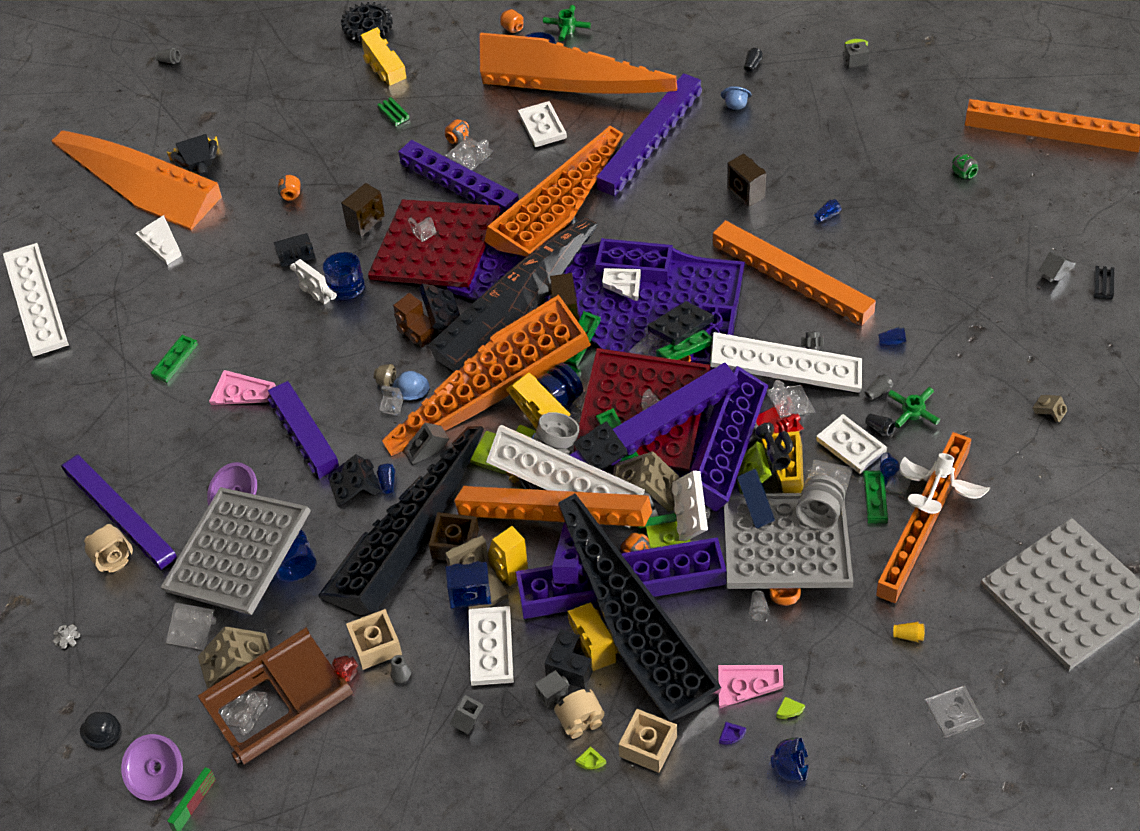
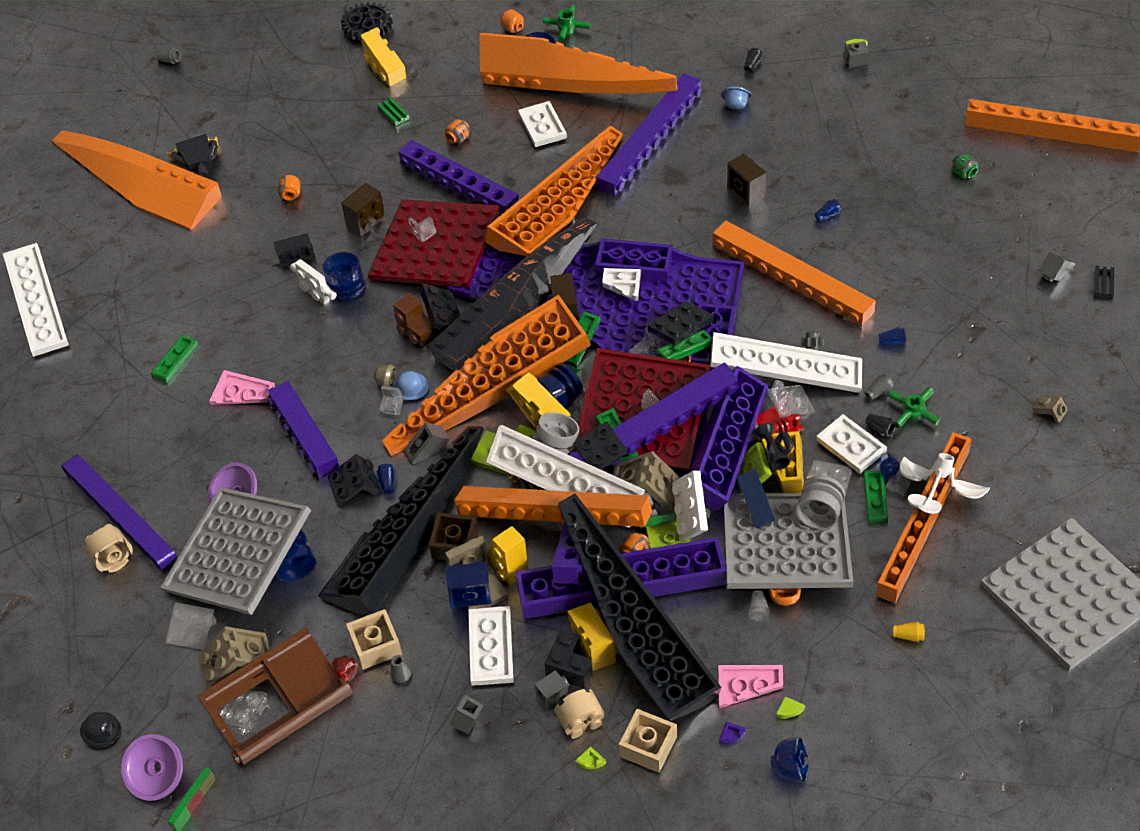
light grey plant [53,624,80,649] -> none
white wing [135,215,182,265] -> none
clear hinge [446,137,493,170] -> none
clear tile [925,685,984,739] -> none

